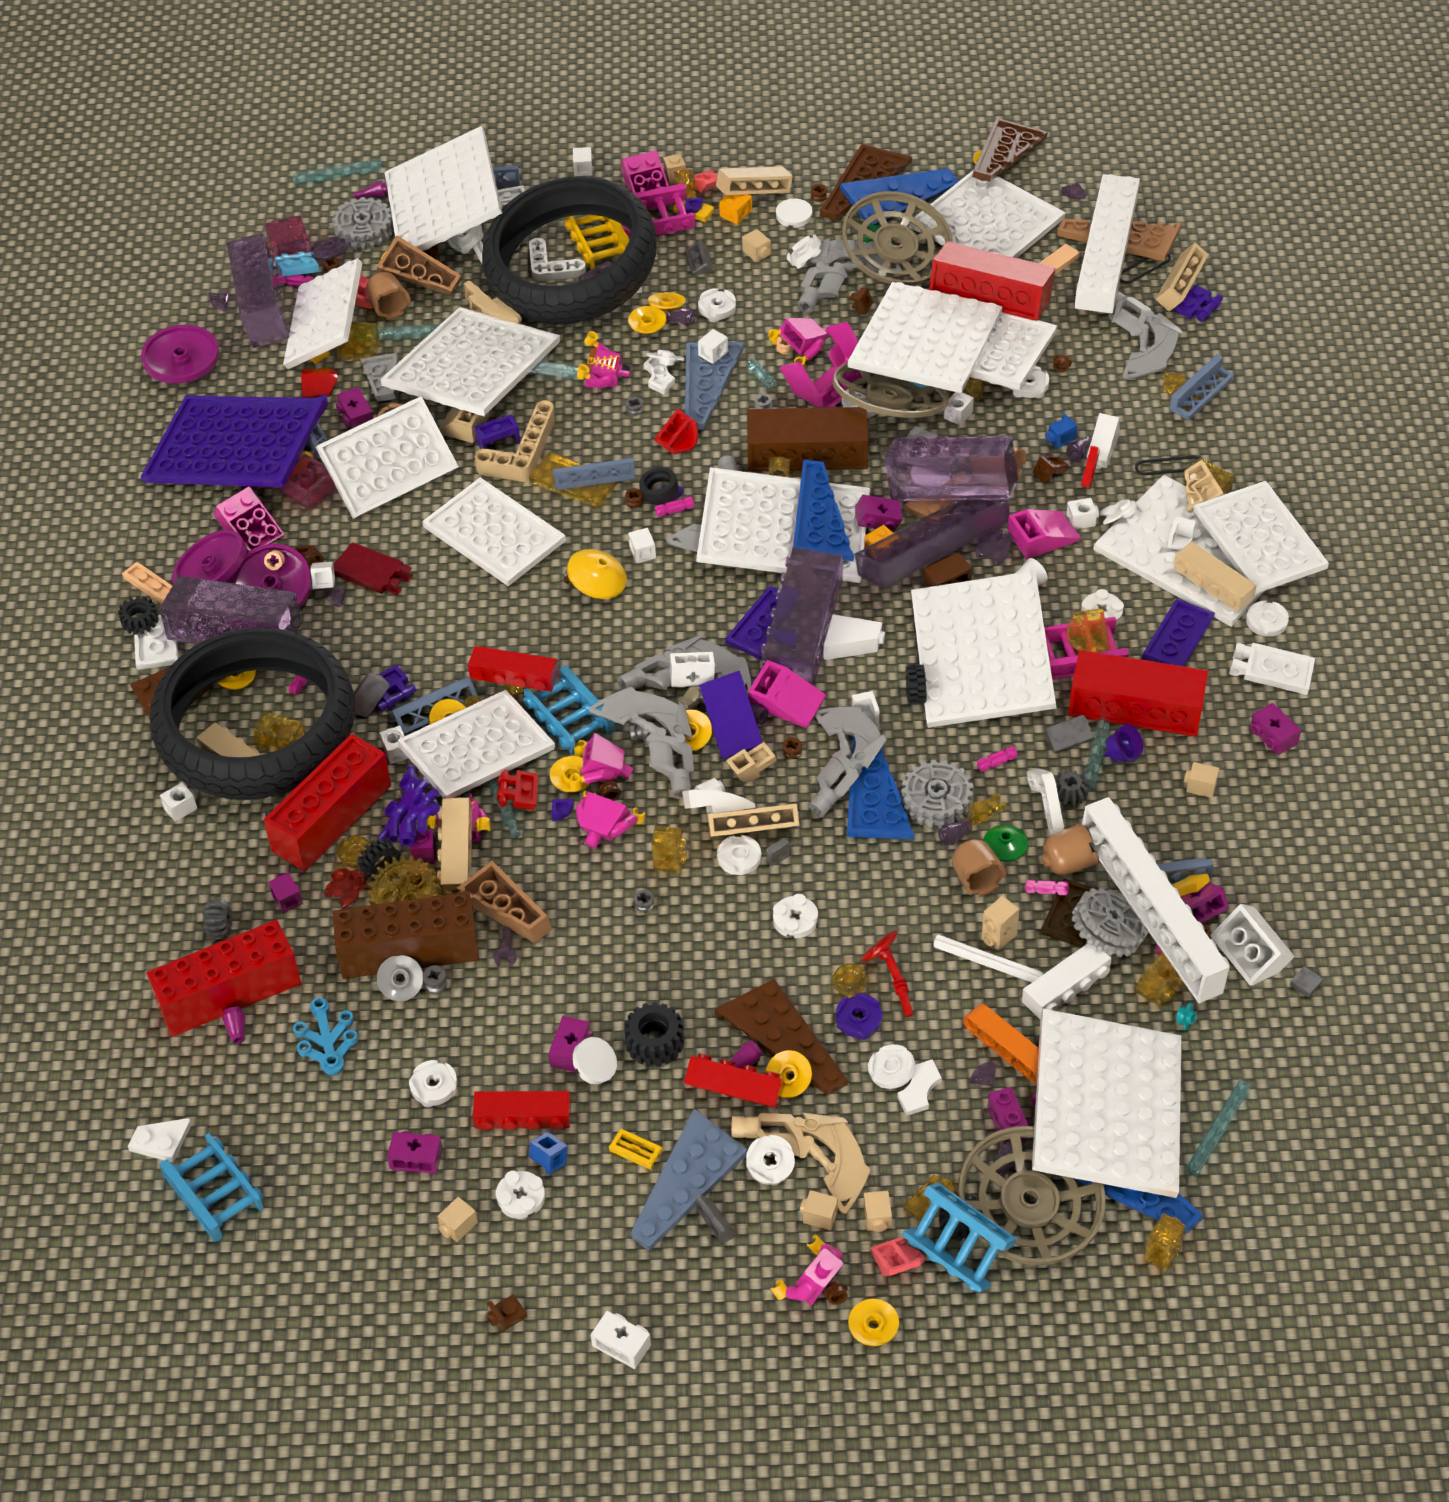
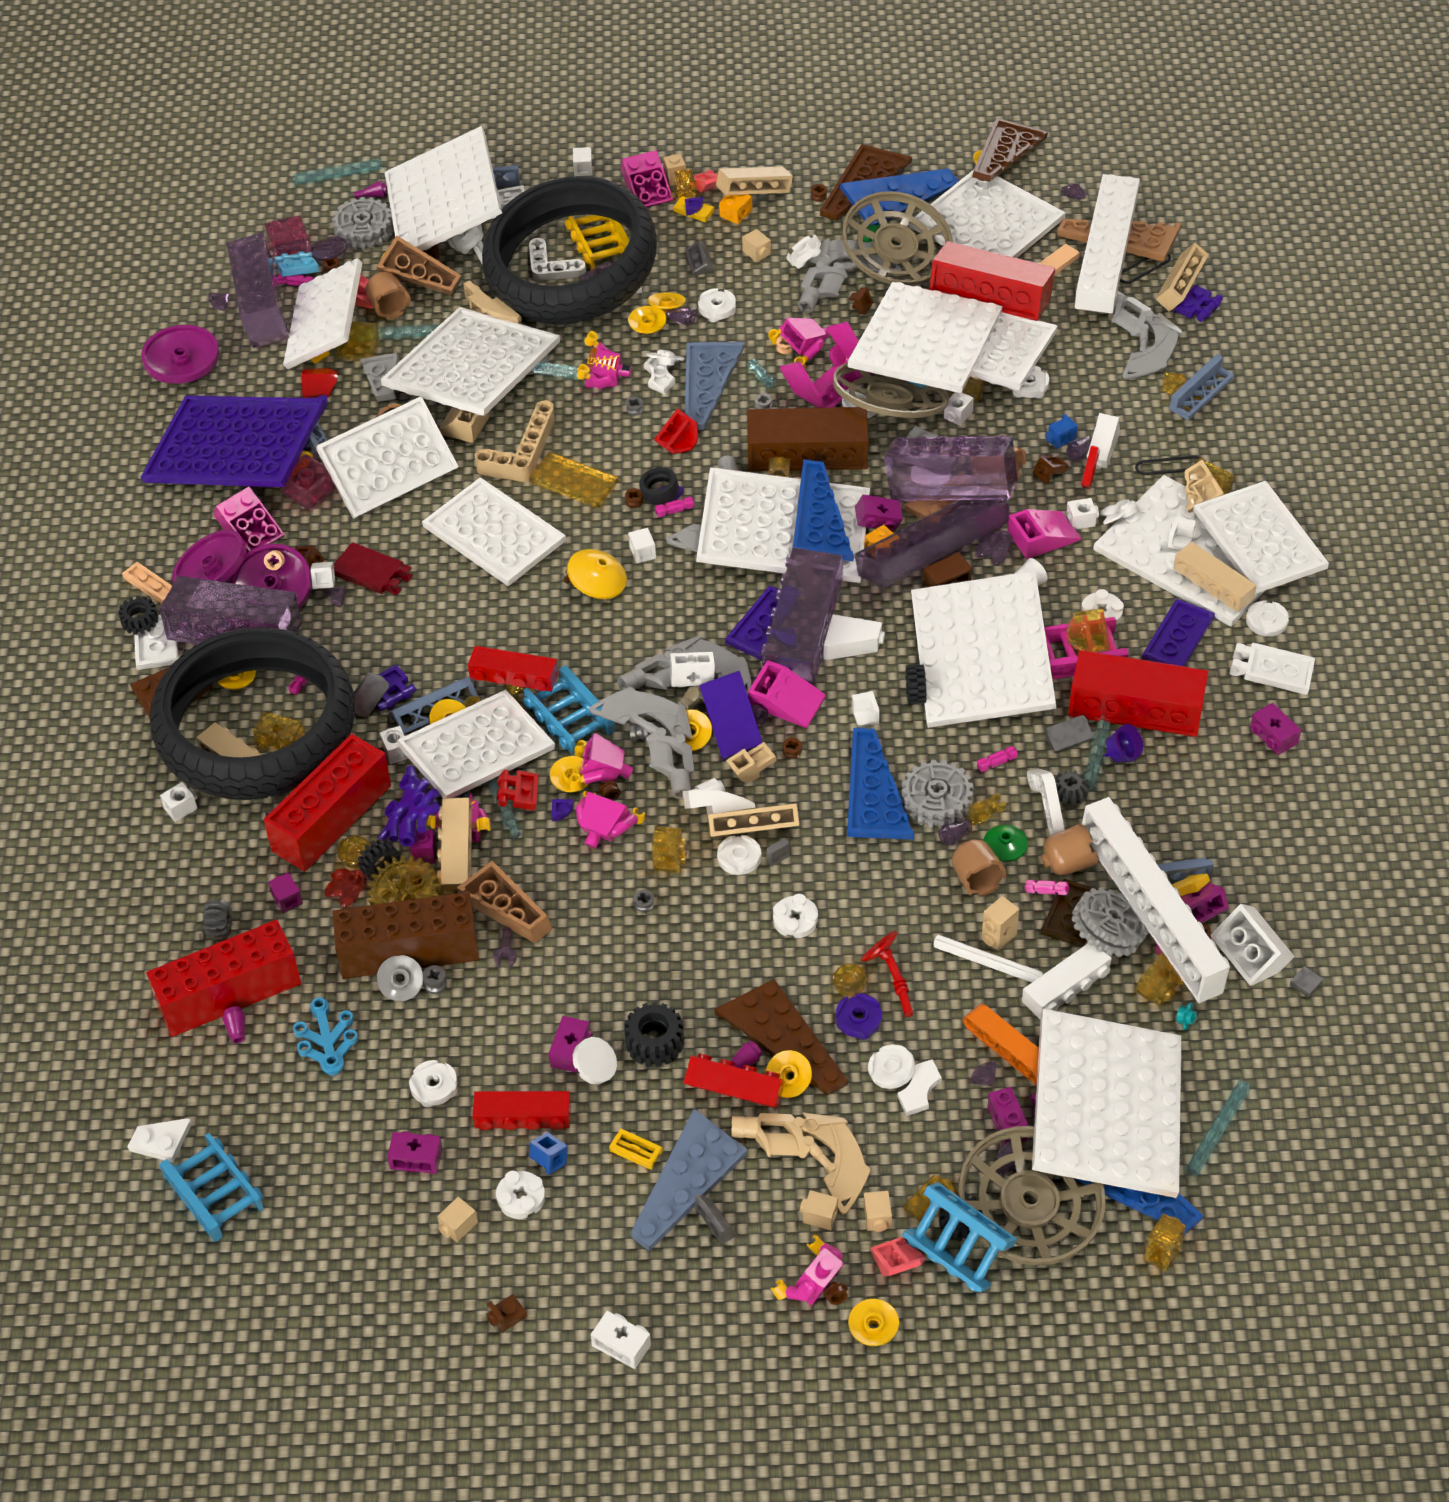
magenta brick [336,387,374,429] -> none
dark purple panel [475,414,520,449] -> none
sand blue fence [553,458,635,490] -> none
dark pink fence [622,183,695,240] -> none
white brick [698,329,728,364] -> none
white plate [746,1135,795,1185] -> none
white tile [776,199,812,228] -> none
light grey piece [808,707,886,817] -> none
reddish brown plate [1053,354,1072,372] -> none
tan brick [1184,762,1219,798] -> none

